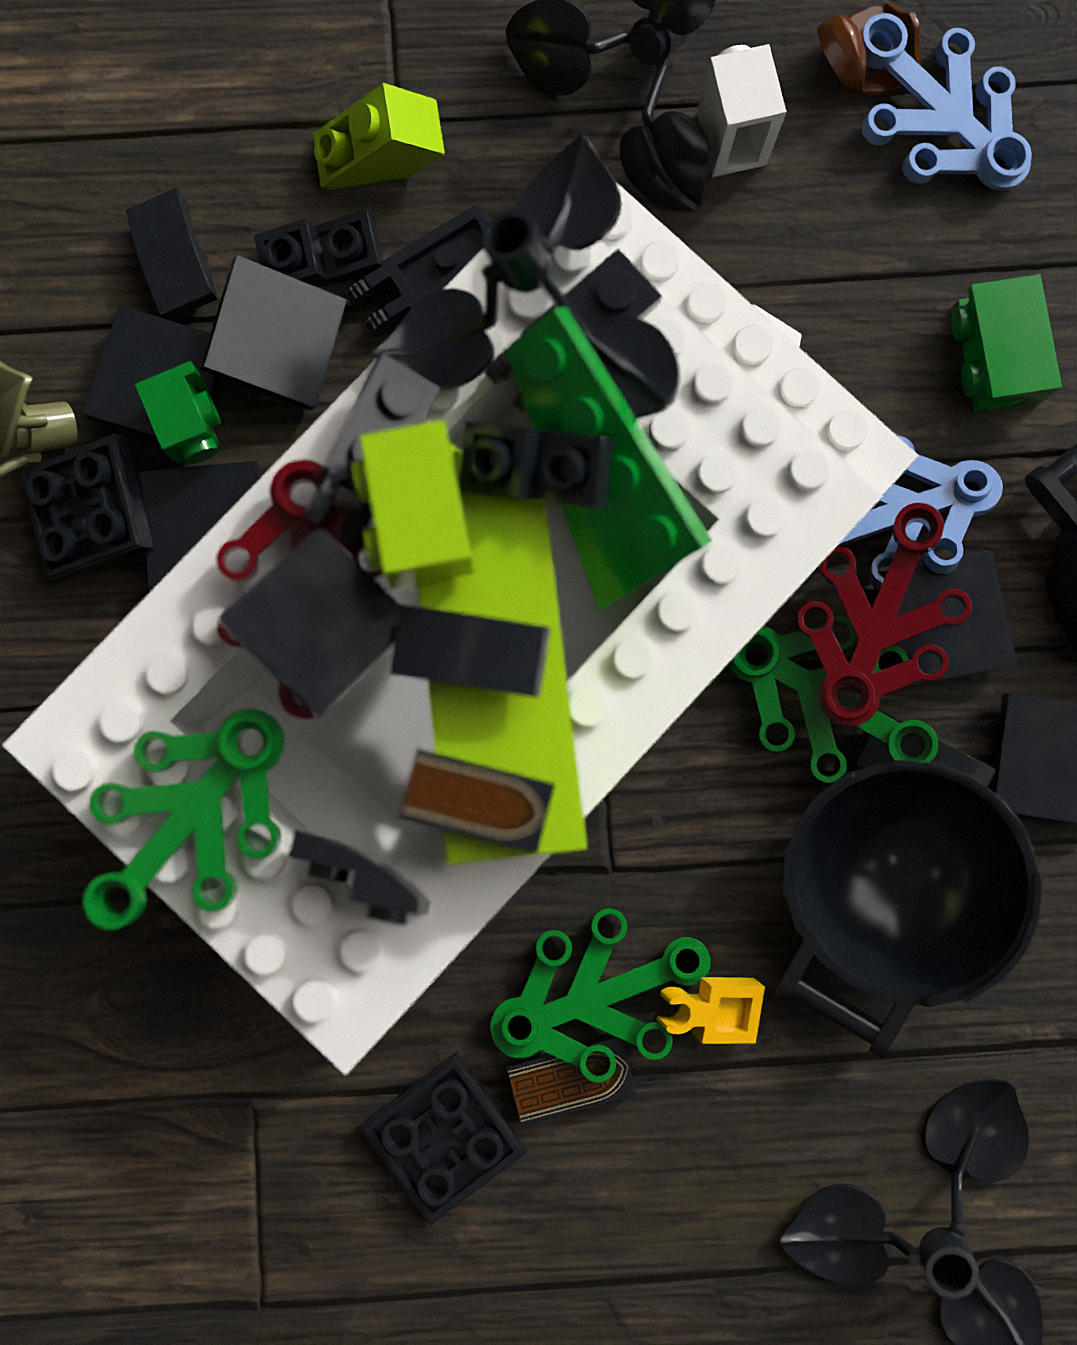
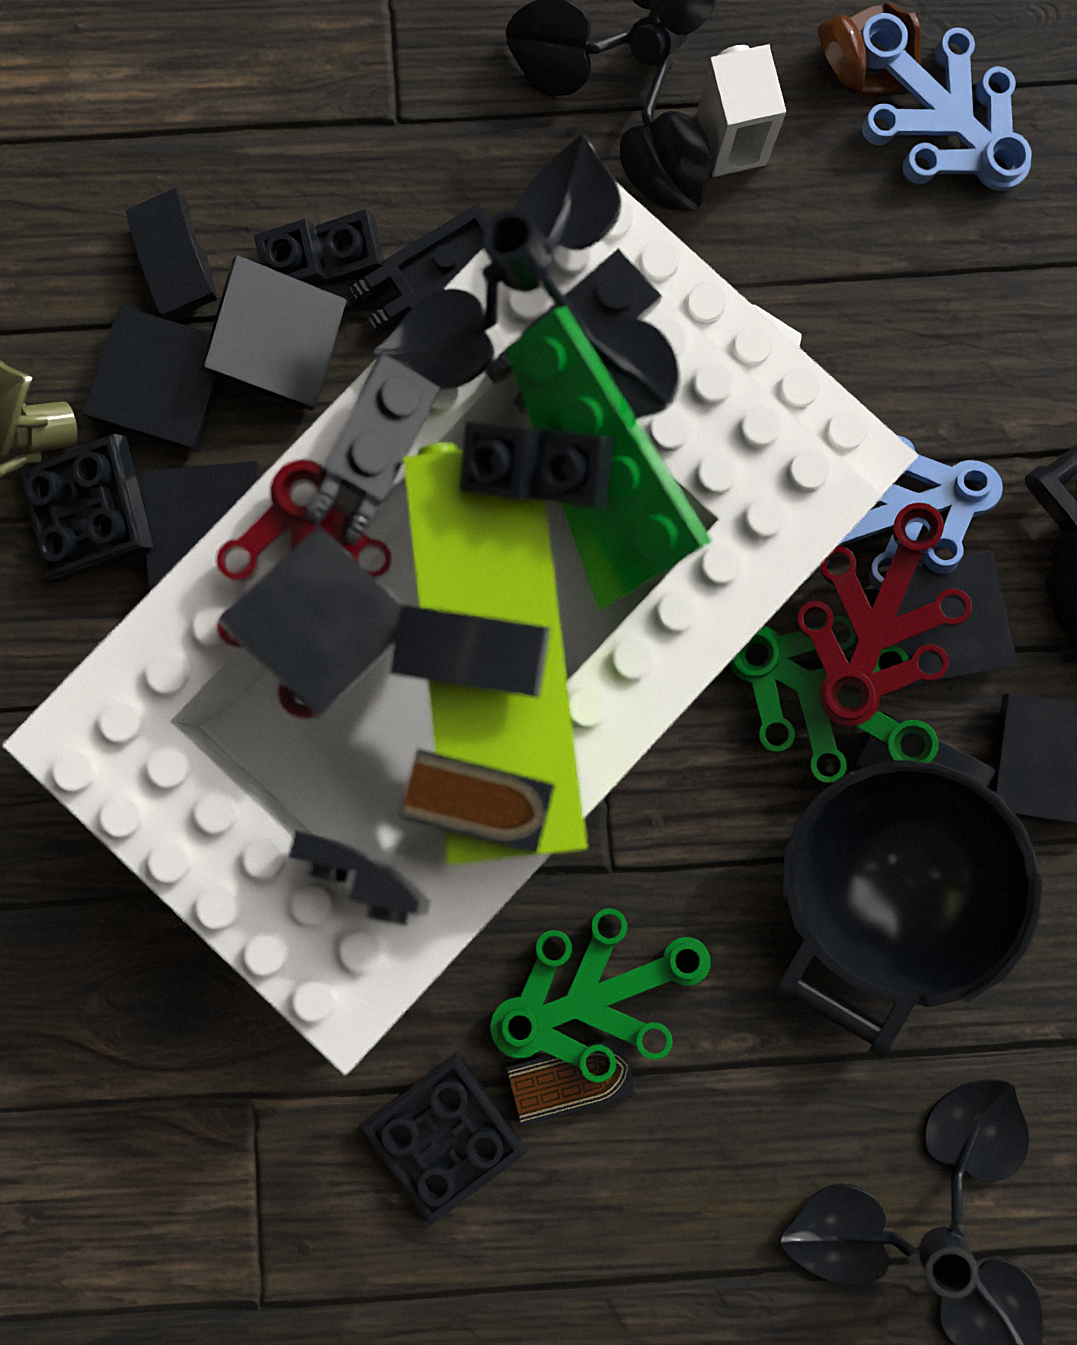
green plant [83,709,285,929] -> none
green brick [135,361,221,464] -> none
lime slope [313,83,445,190] -> none
lime brick [352,420,475,589] -> none
yellow plate [656,977,765,1044] -> none
green brick [951,274,1062,413] -> none

